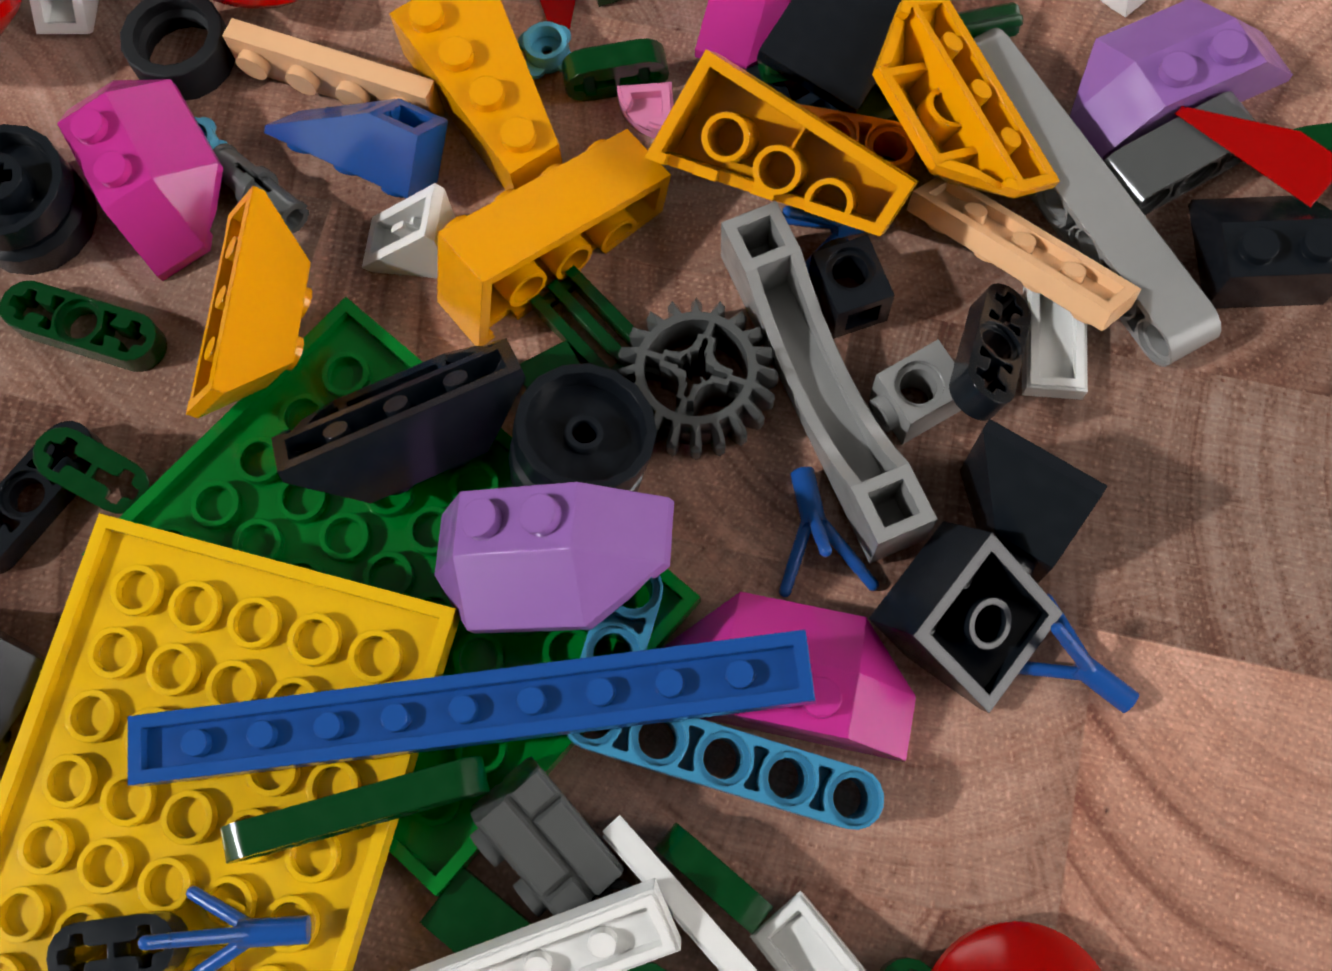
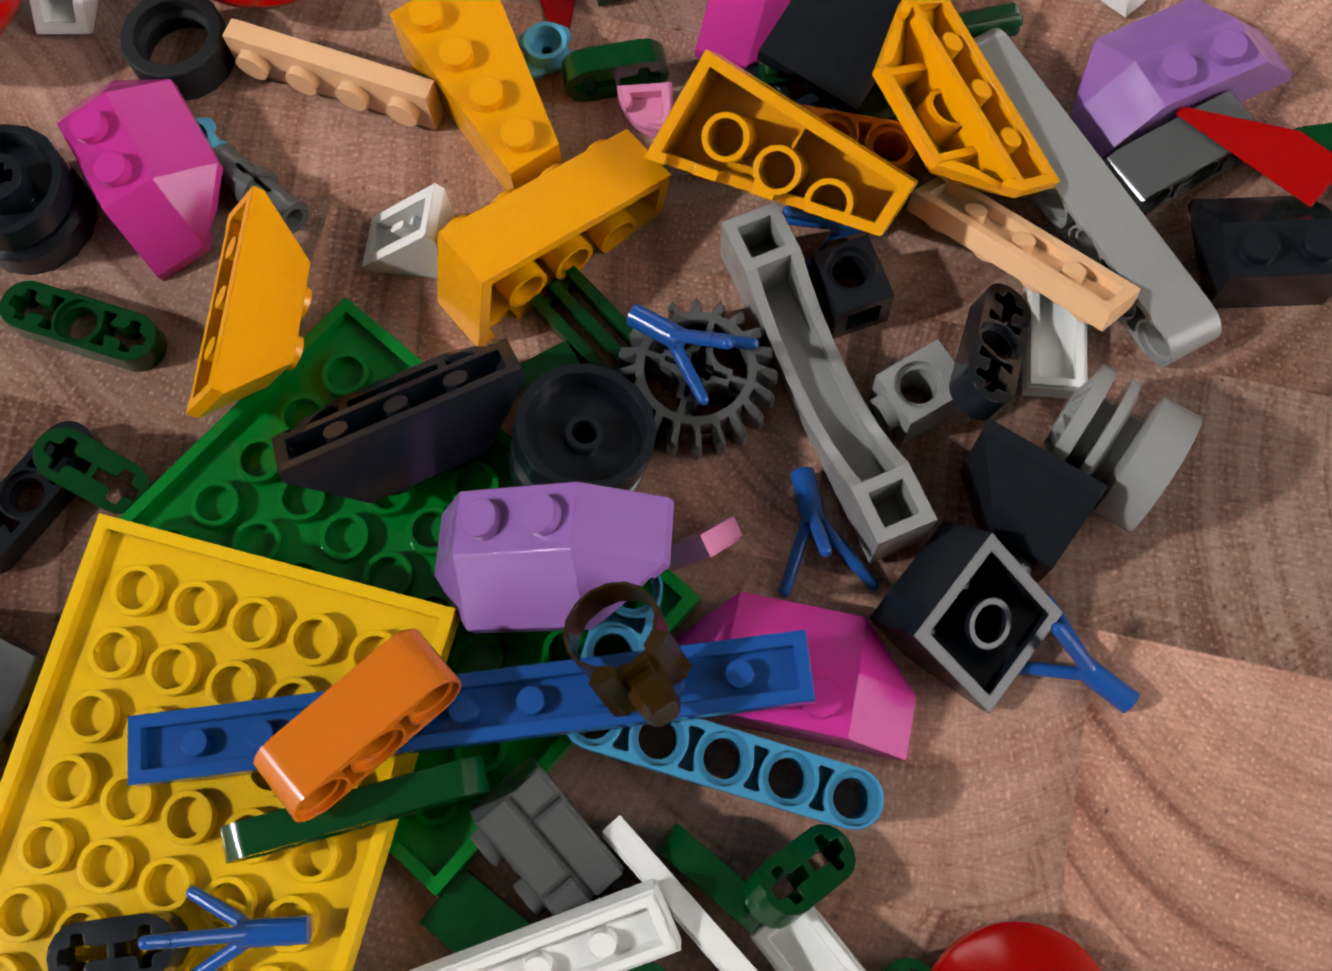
blue slope [264,98,448,198] -> none
none -> orange beam [253,628,462,822]
none -> dark brown piece [563,581,693,727]
none -> blue plant [626,304,759,406]
none -> bright pink tile [667,516,742,572]
none -> dark green beam [743,824,856,929]
none -> light grey wheel [1043,364,1203,532]

